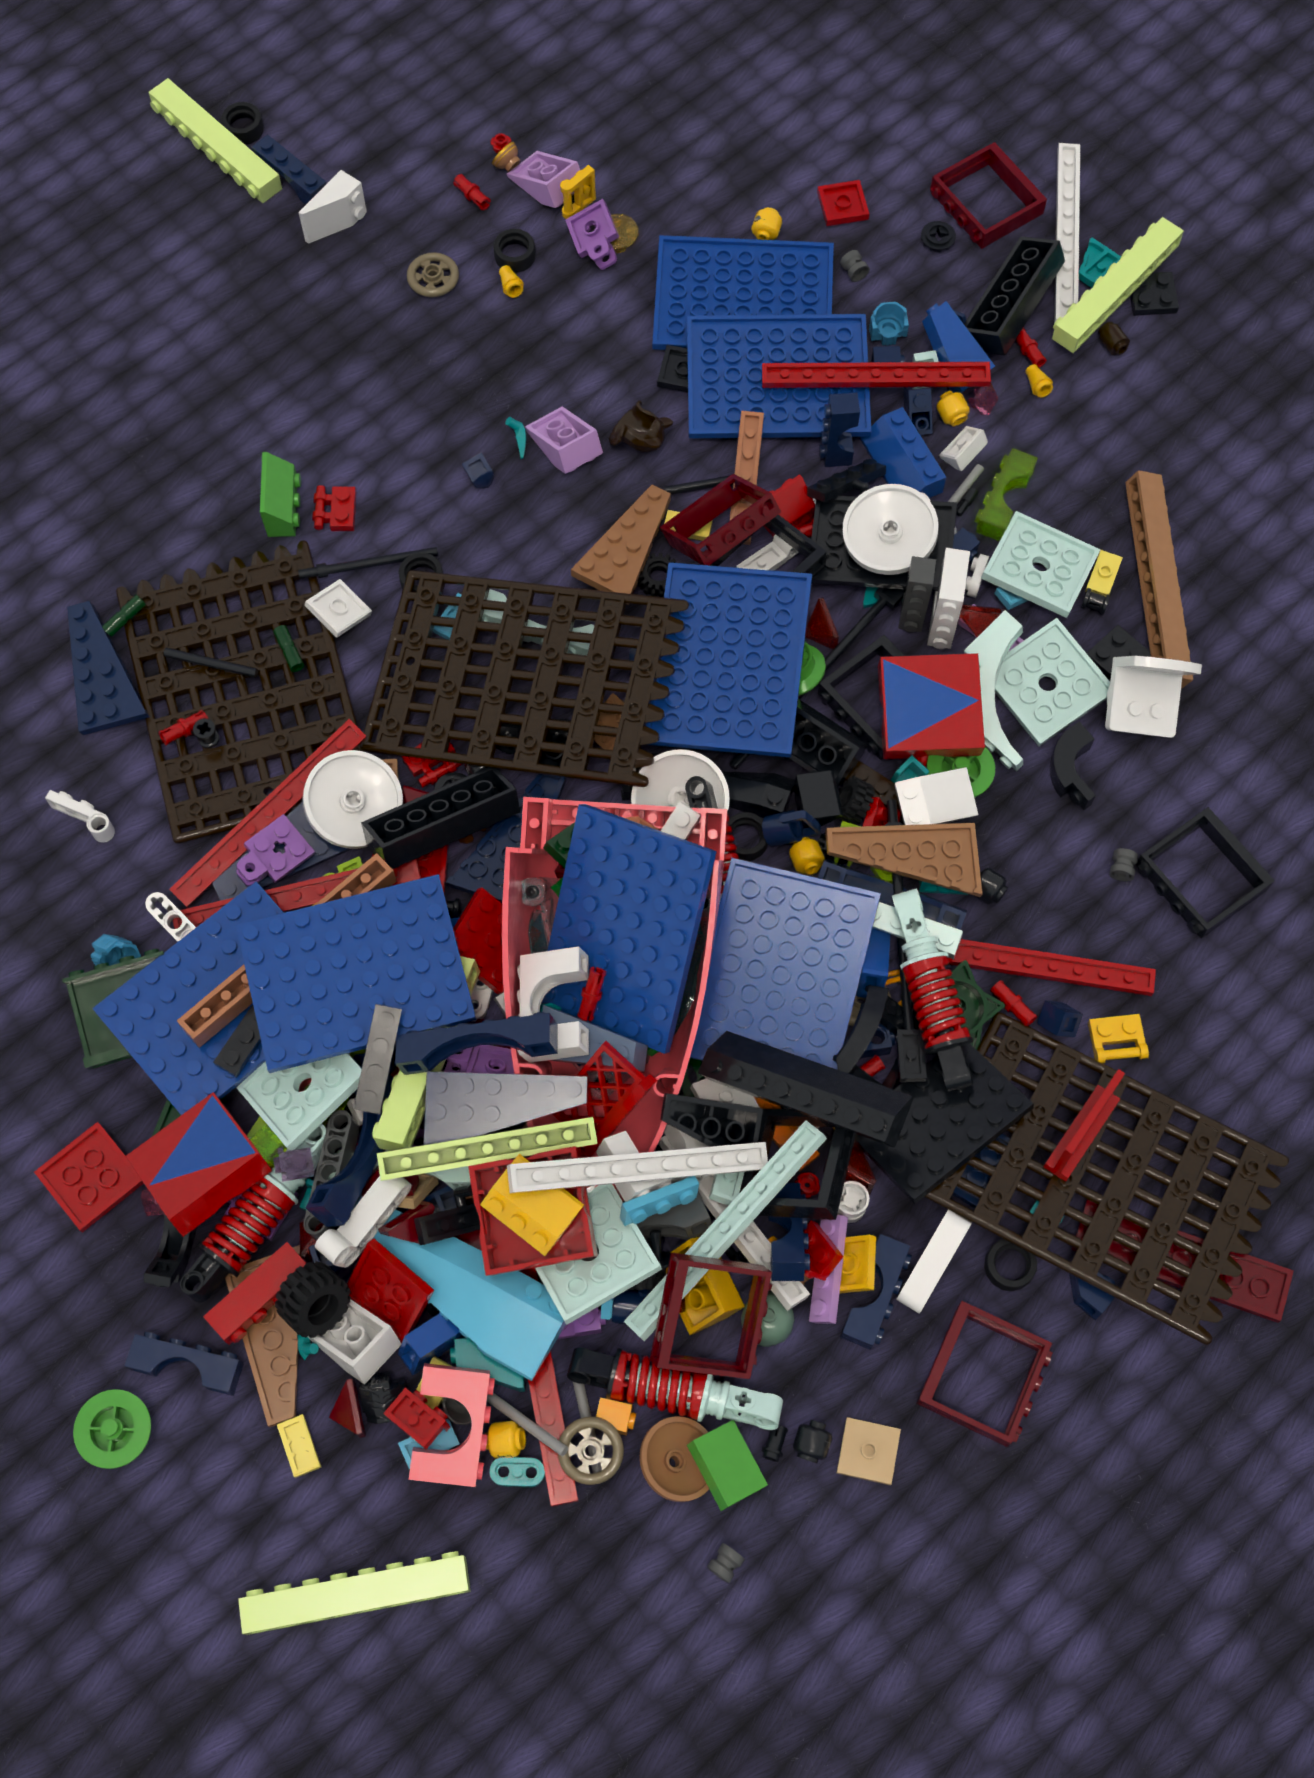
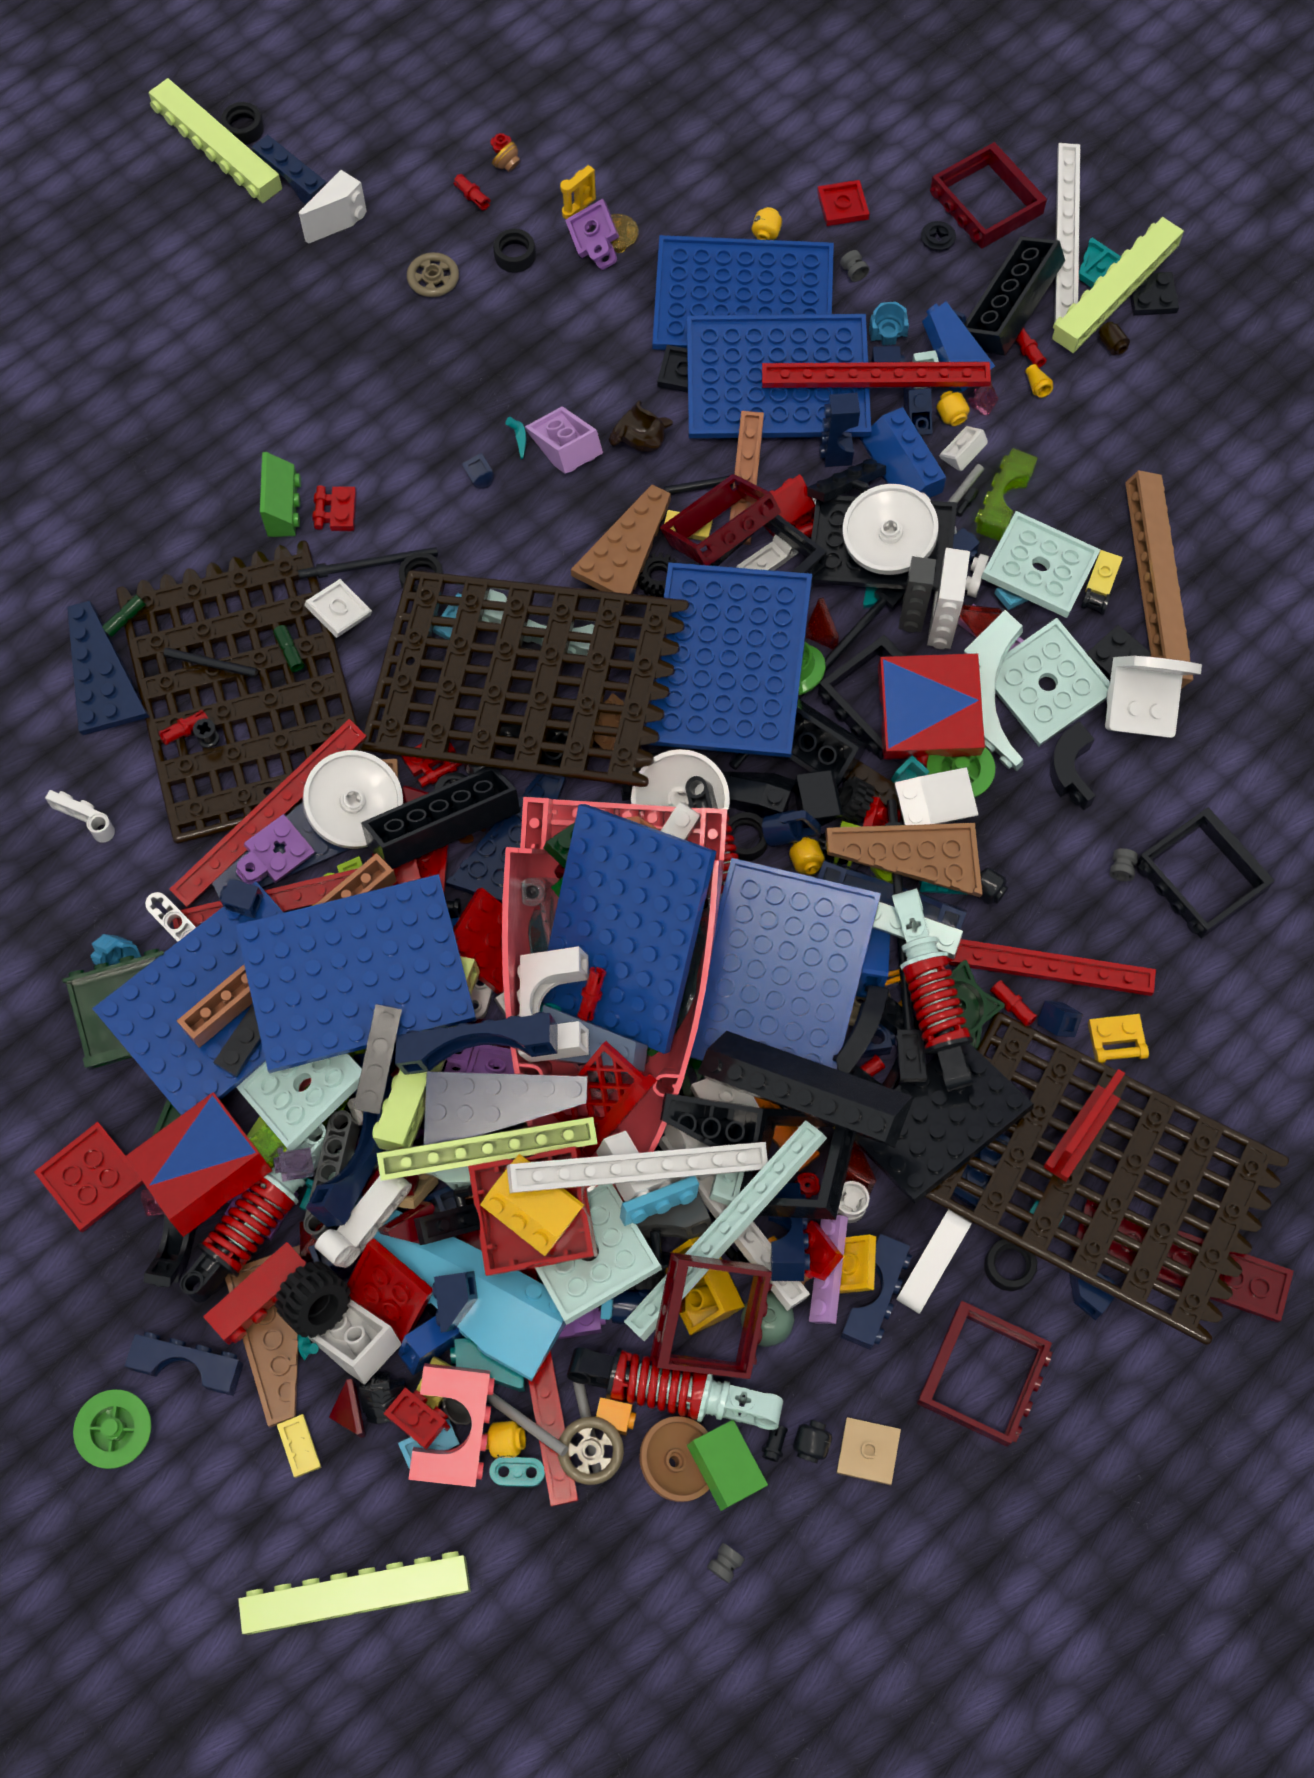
yellow cone [499,265,524,298] -> none
lavender slope [507,151,580,208] -> none
none -> dark blue brick [220,878,263,918]
none -> dark blue slope [432,1271,478,1333]

